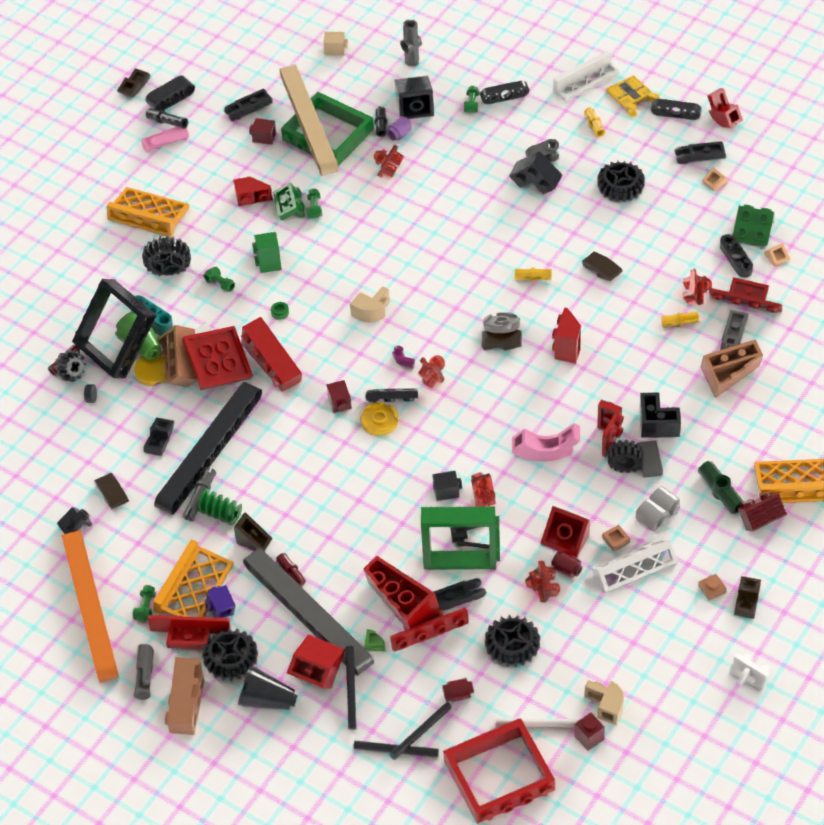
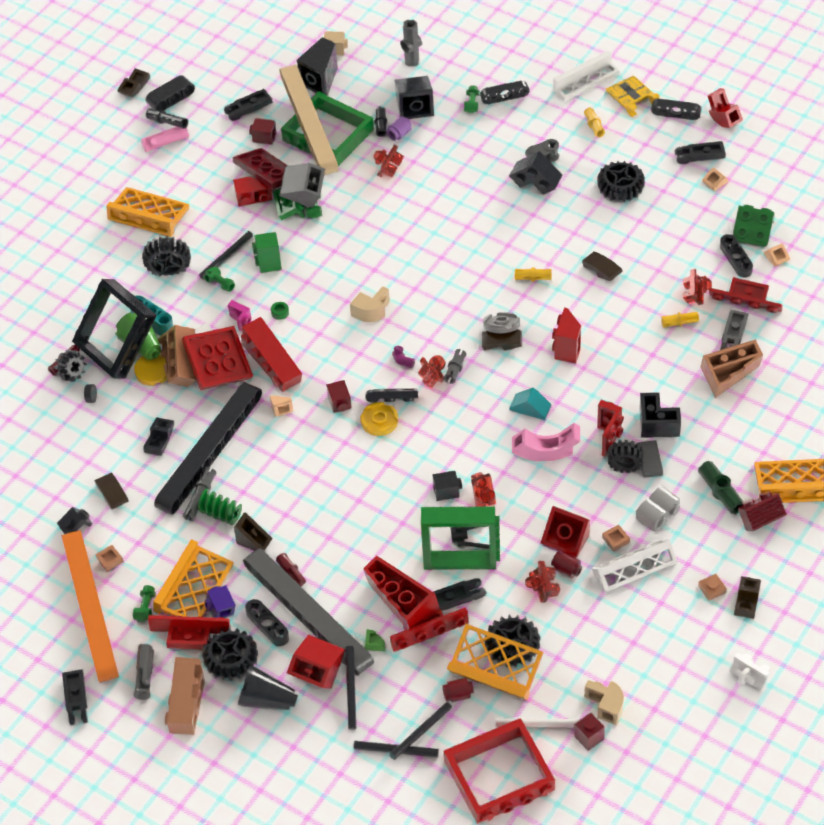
none -> black hinge [62,669,88,726]
none -> nougat plate [95,545,124,572]
none -> black bar [199,231,253,279]
none -> dark pink bracket [228,300,252,331]
none -> dark red tile [233,148,288,189]
none -> black beam [245,599,289,646]
none -> light nougat slope [270,395,293,417]
none -> dark grey slope [279,163,325,208]
none -> black slope [297,37,338,96]
none -> dark grey pin [444,349,467,384]
none -> light orange fence [447,624,544,701]
none -> teal slope [509,387,551,420]

